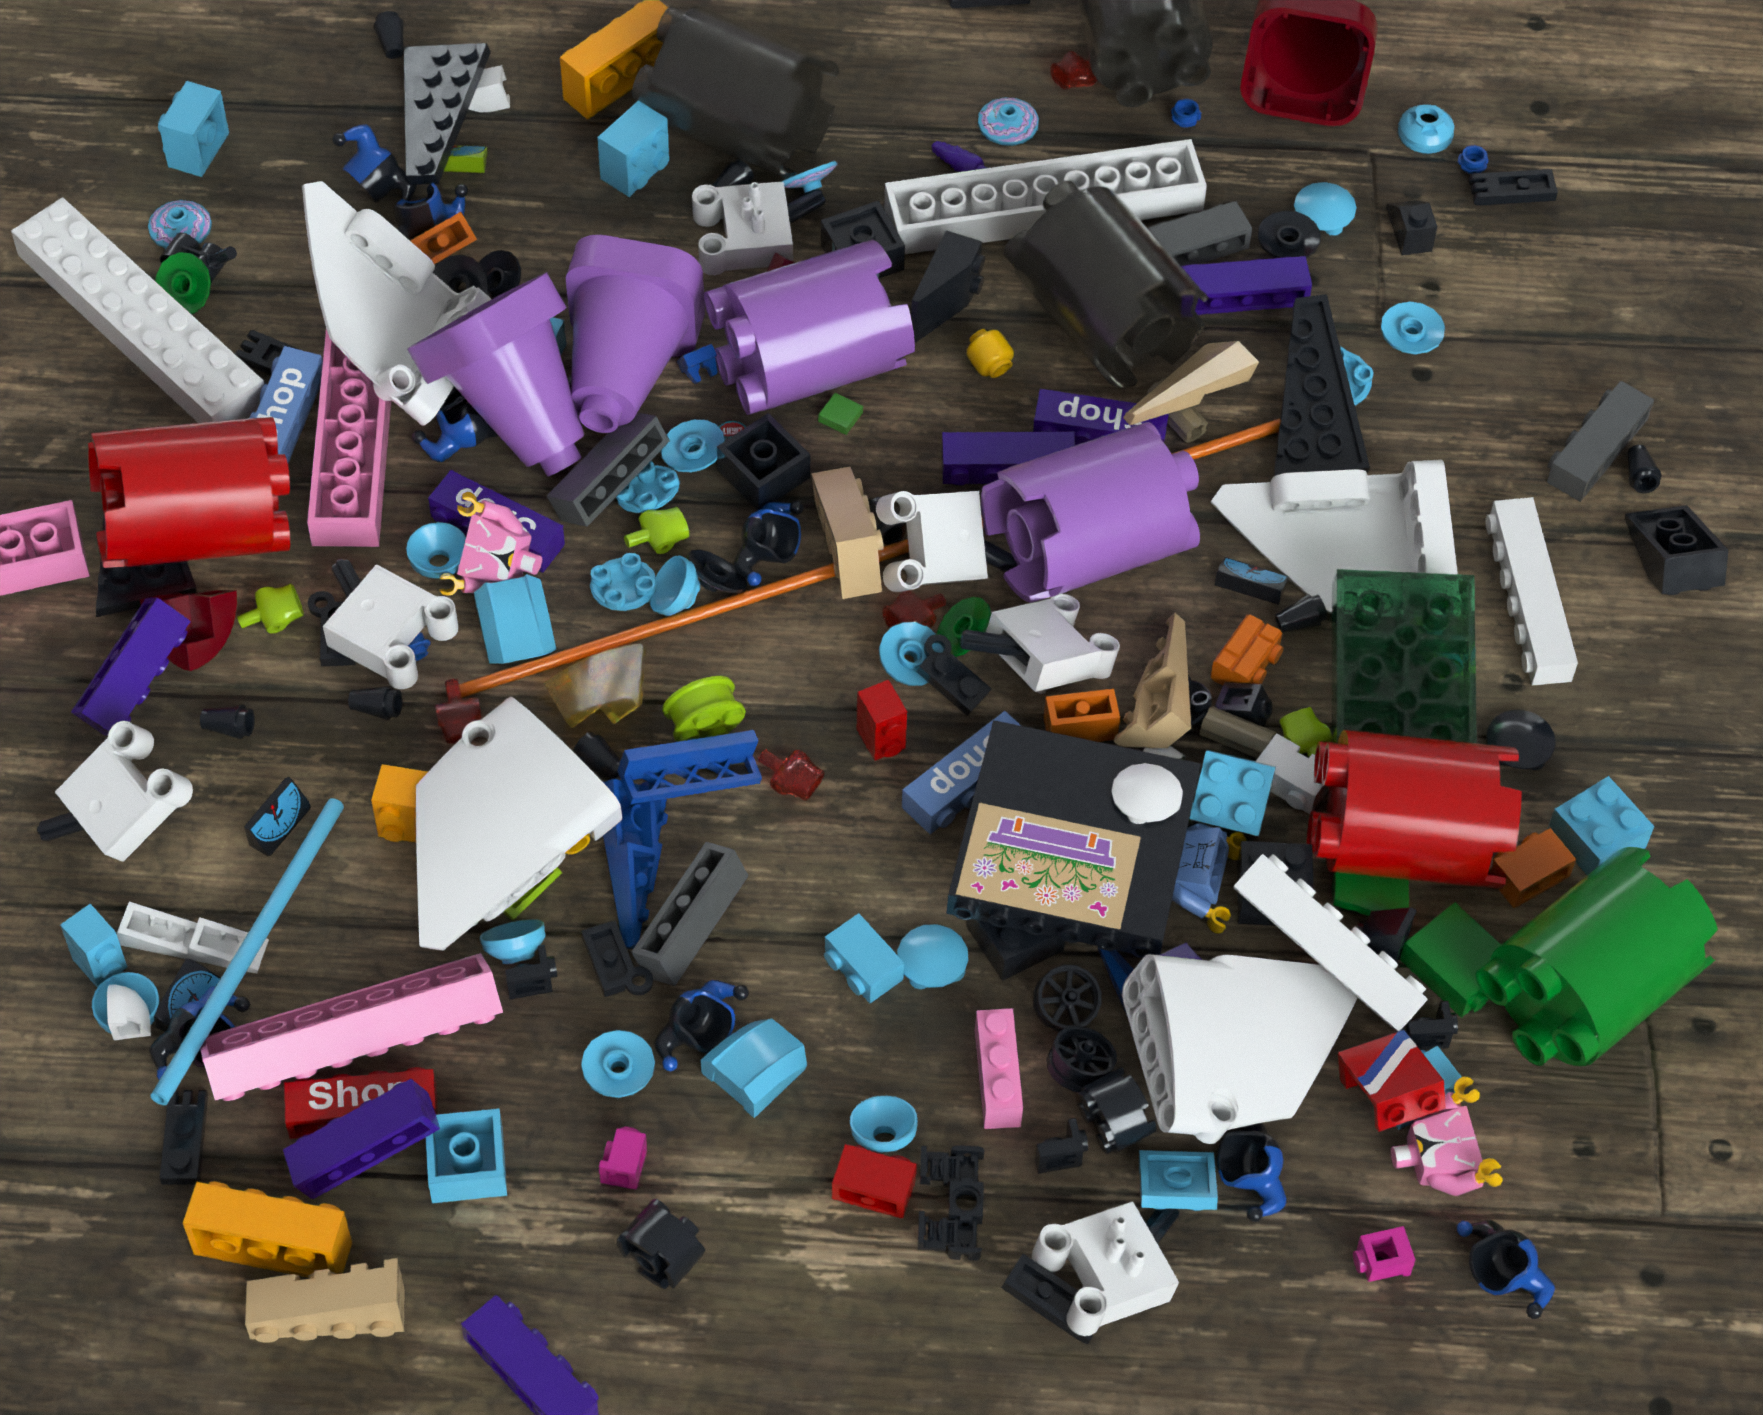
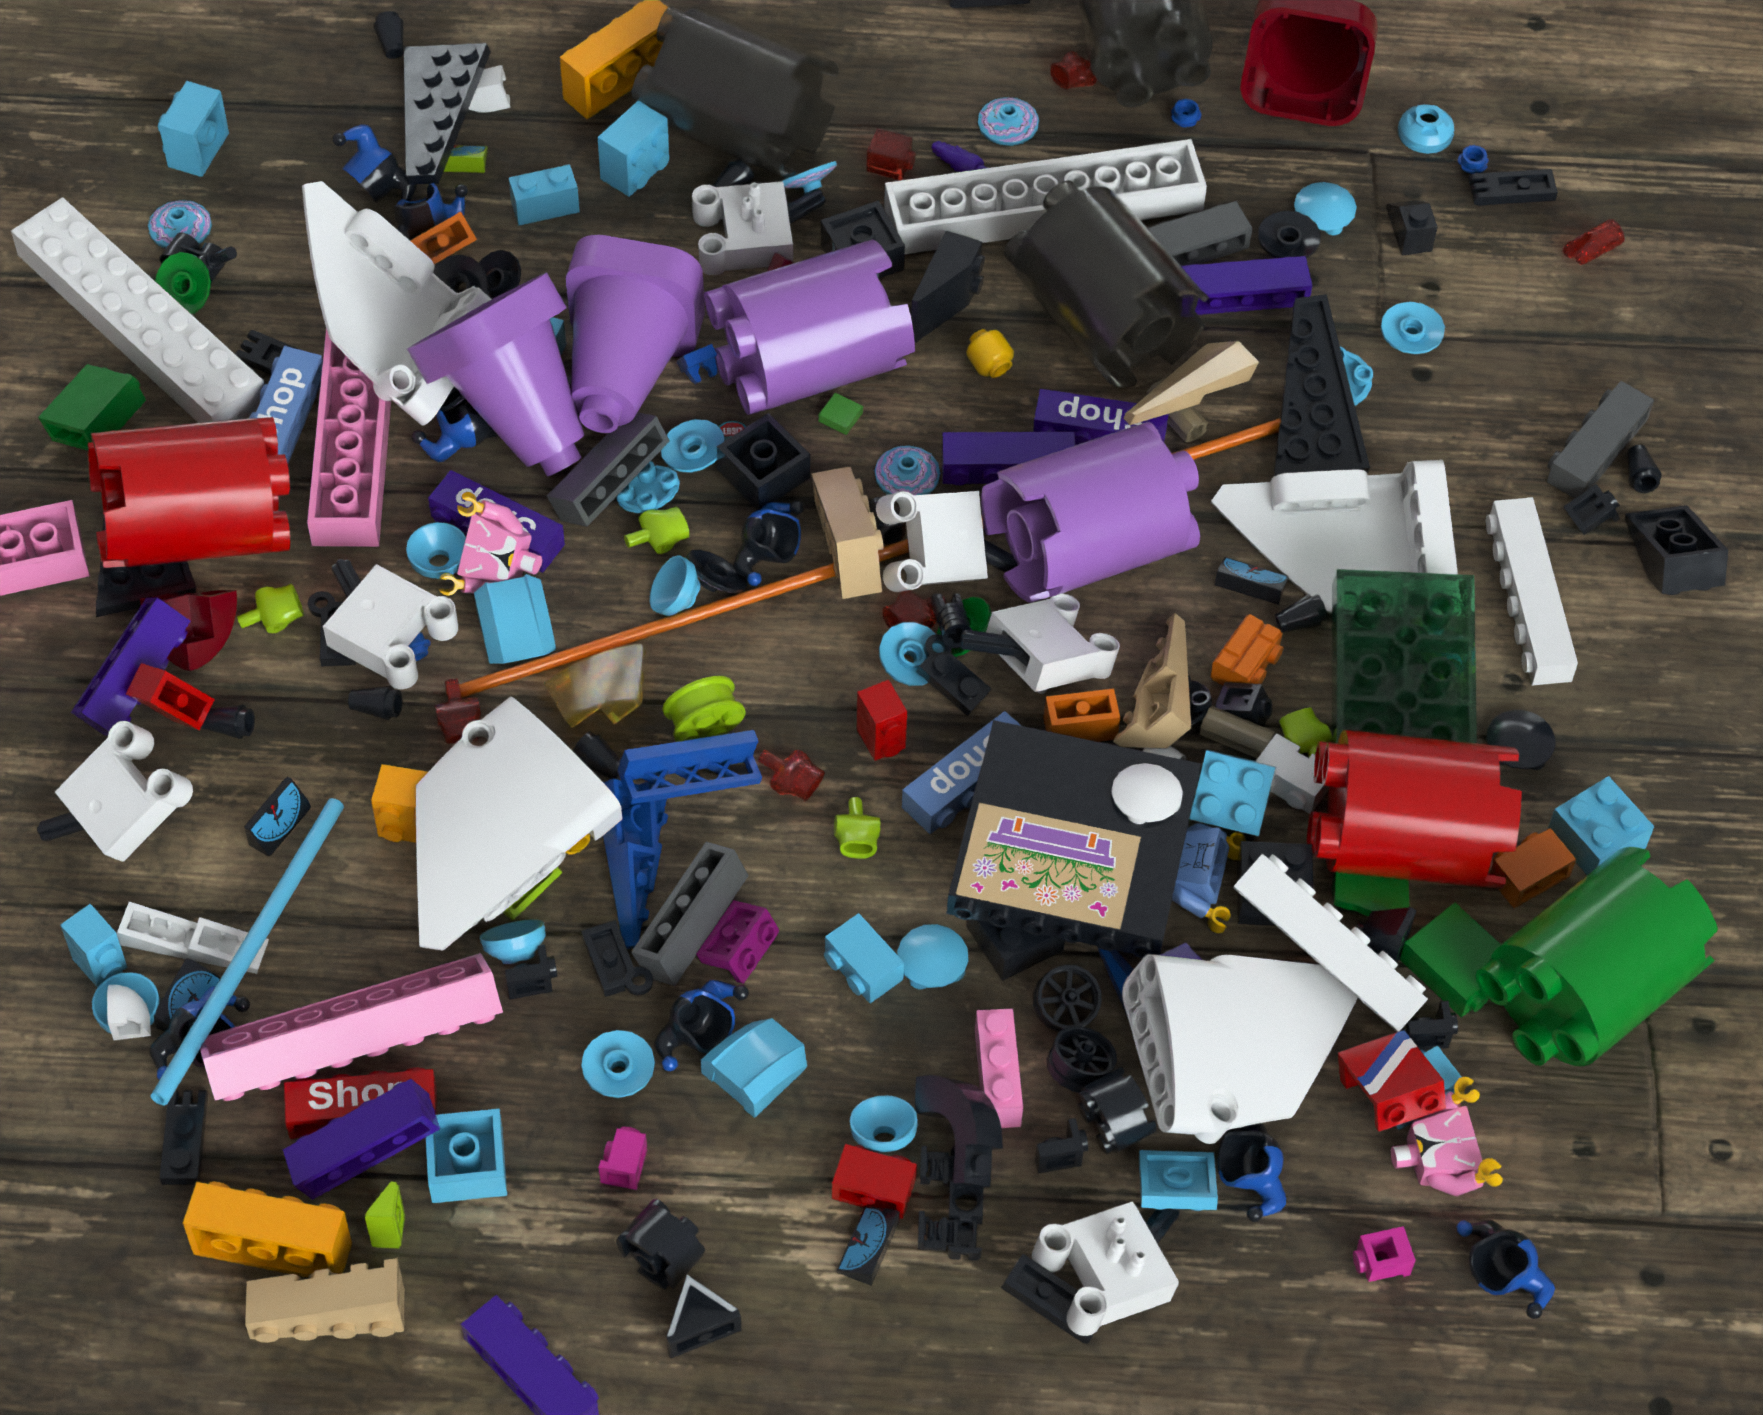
medium azure dish [590,553,657,611] -> none
none -> green brick [38,364,146,451]
none -> red brick [126,663,215,730]
none -> lime slope [365,1182,405,1249]
none -> medium azure brick [508,164,580,226]
none -> black slope [666,1275,742,1359]
none -> magenta bracket [696,900,779,984]
none -> lime piece [834,797,880,859]
none -> slope [836,1206,900,1286]
none -> clear red brick [867,128,916,181]
none -> dish [874,445,940,495]
none -> black arch [915,1075,1003,1188]
none -> black hinge [930,593,972,648]
none -> clear red hinge [1562,219,1624,265]
none -> black bracket [1564,484,1620,535]

